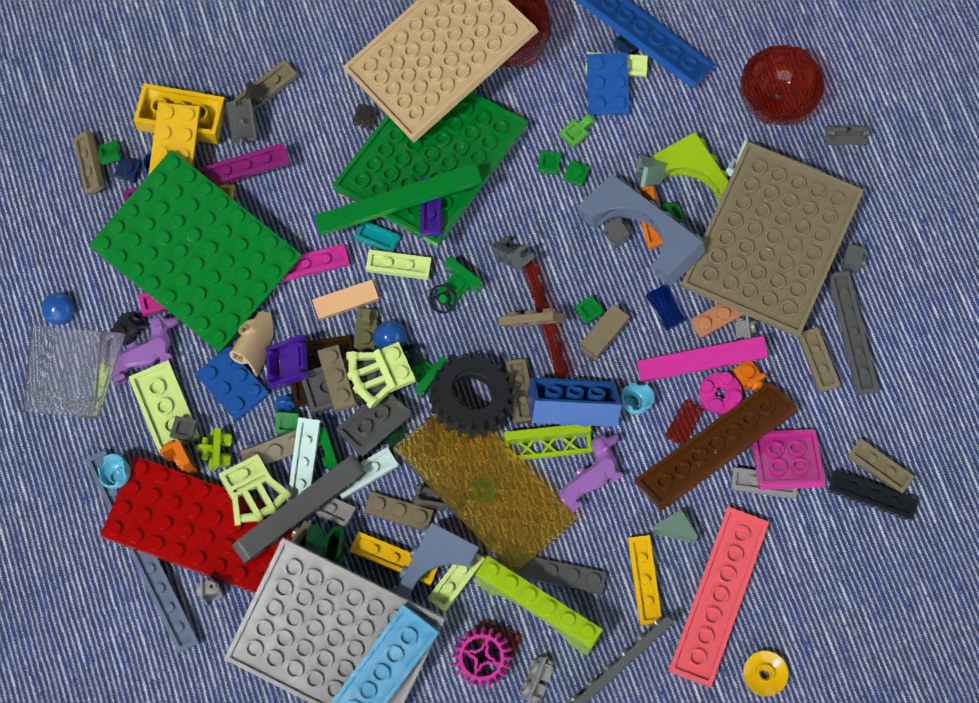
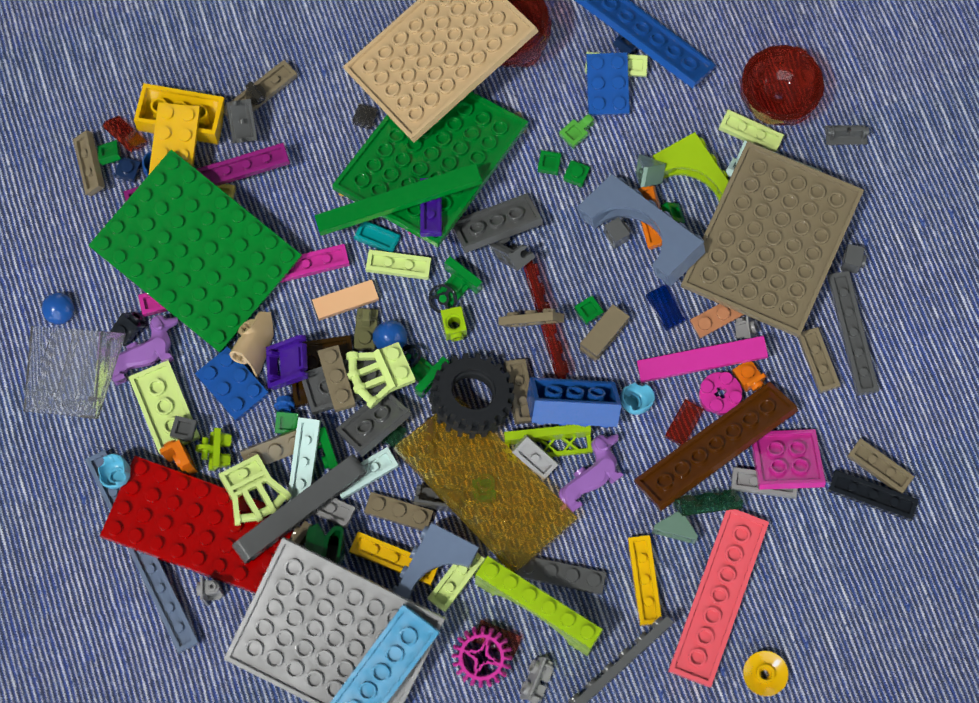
none -> clear red tile [102,116,147,152]
none -> lime brick [440,306,467,342]
none -> dark grey plate [452,193,543,253]
none -> light grey plate [511,435,559,480]
none -> clear green plate [673,490,743,516]
none -> yellowish green plate [719,110,784,152]

